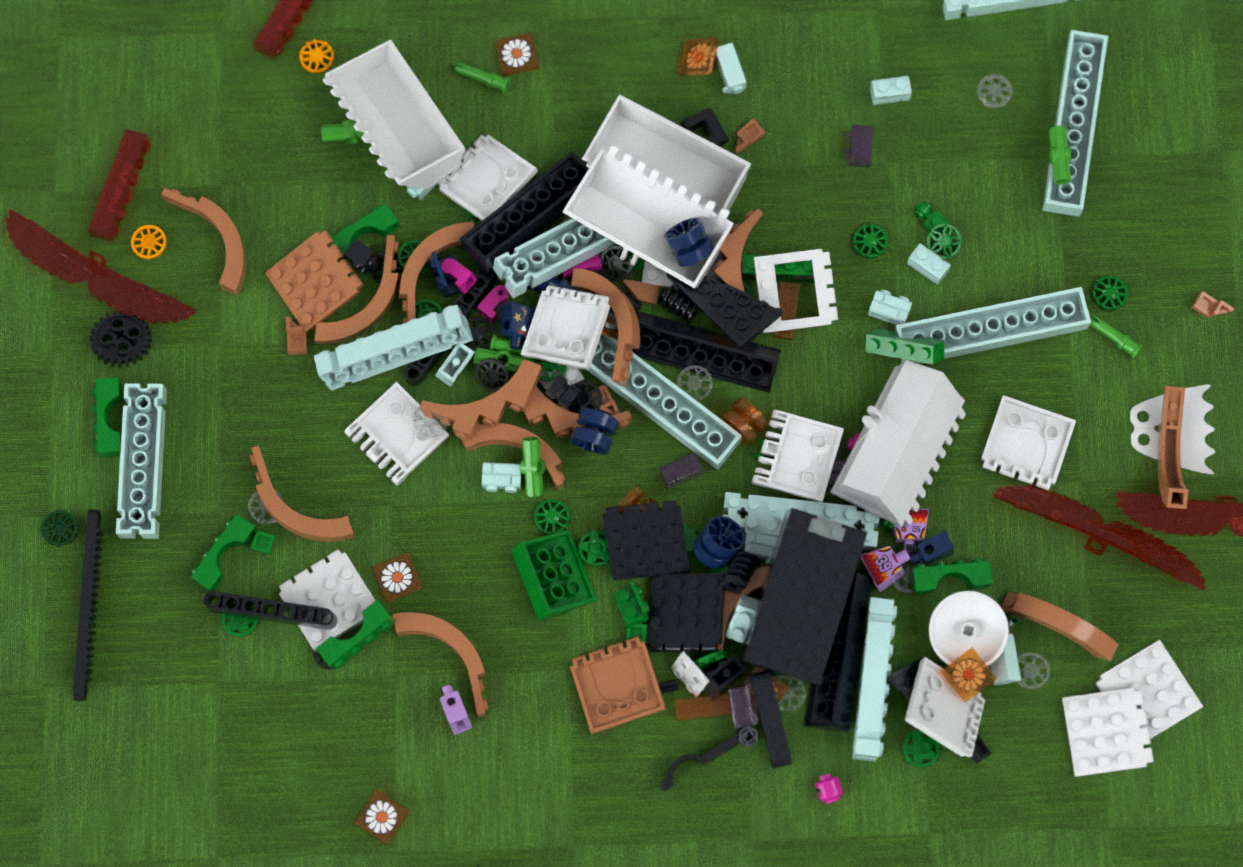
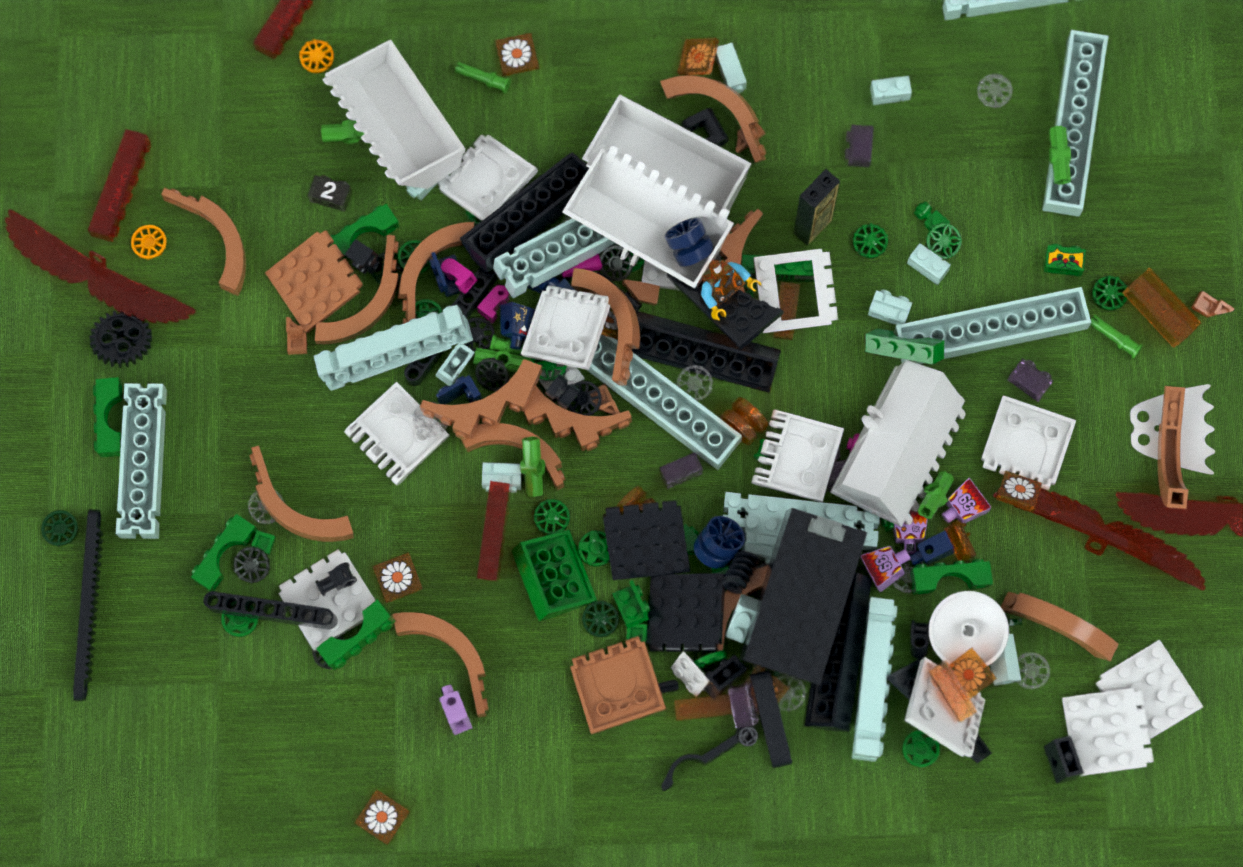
dark blue wheel [570,408,619,455] -> none
black piece [657,285,699,324] -> none
dark pink head [815,773,843,804] -> none
none -> pearl dark grey wheel [234,546,270,583]
none -> clear smoke brick [308,175,352,212]
none -> black connector [315,562,357,596]
none -> dark blue bracket [436,375,482,405]
none -> clear red brick [477,481,512,581]
none -> dark green wheel [582,601,619,637]
none -> nougat arch [660,76,766,163]
none -> torso [701,260,761,320]
none -> black brick [794,169,840,246]
none -> black piece [910,620,930,659]
none -> bright green piece [917,471,954,519]
none -> clear orange plate [928,660,977,722]
none -> torso [942,478,991,524]
none -> clear orange plate [944,520,976,562]
none -> tile [996,470,1042,512]
none -> clear purple brick [1007,358,1054,402]
none -> green brick [1043,244,1086,277]
none -> black brick [1043,736,1084,784]
none -> clear orange slope [1122,268,1201,348]

